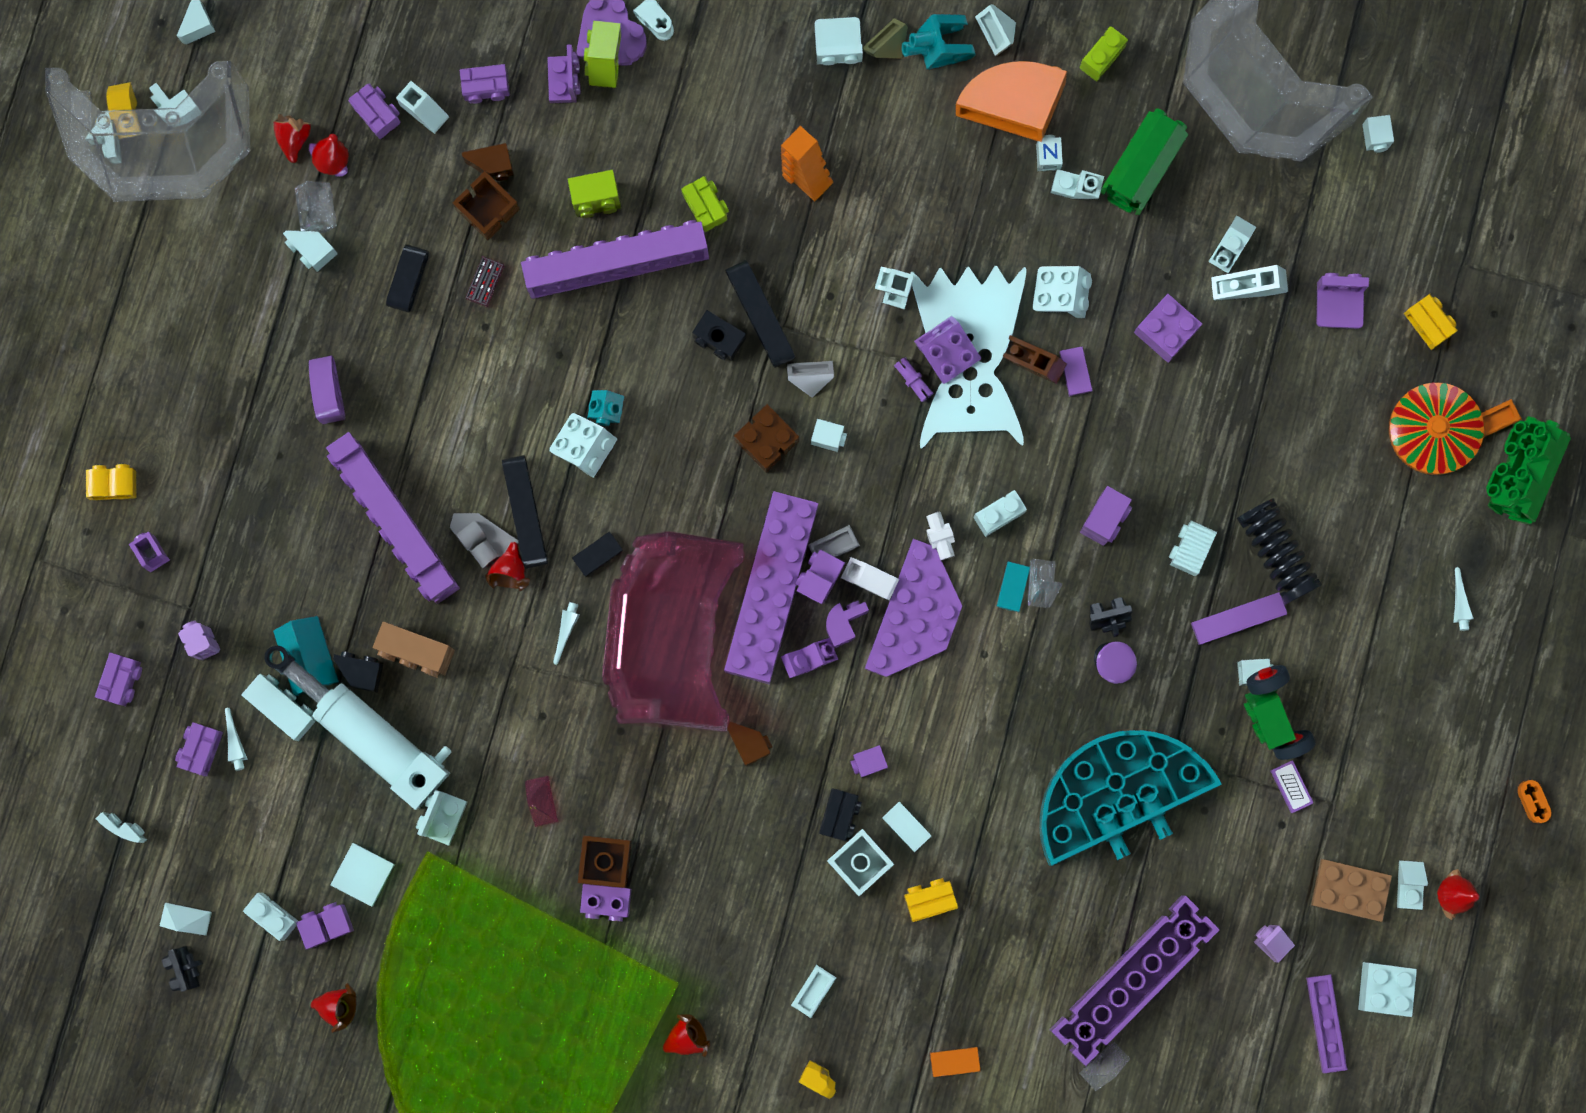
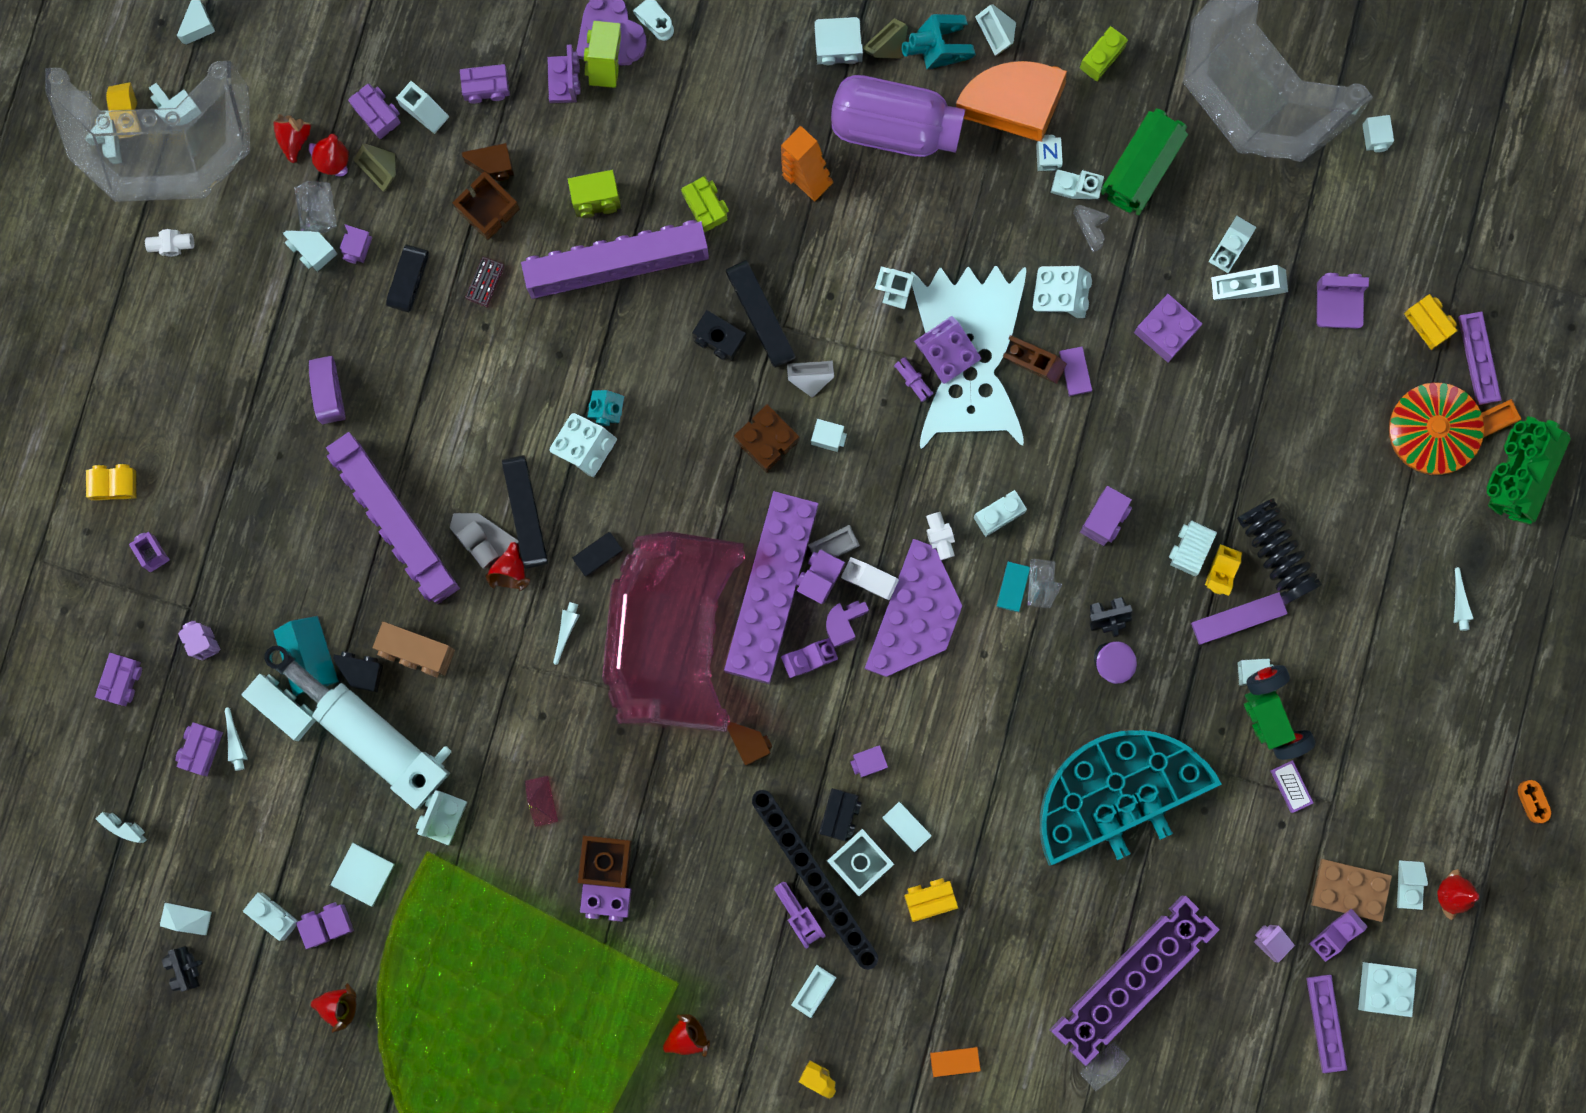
none -> white axle [145,229,194,257]
none -> medium lavender window [340,224,372,264]
none -> olive slope [353,144,396,192]
none -> black beam [752,790,878,970]
none -> medium lavender connector [774,882,826,949]
none -> medium lavender piece [831,75,965,157]
none -> clear slope [1073,205,1110,252]
none -> yellow brick [1205,544,1242,596]
none -> medium lavender slope [1309,909,1367,962]
none -> medium lavender tile [1458,312,1501,405]

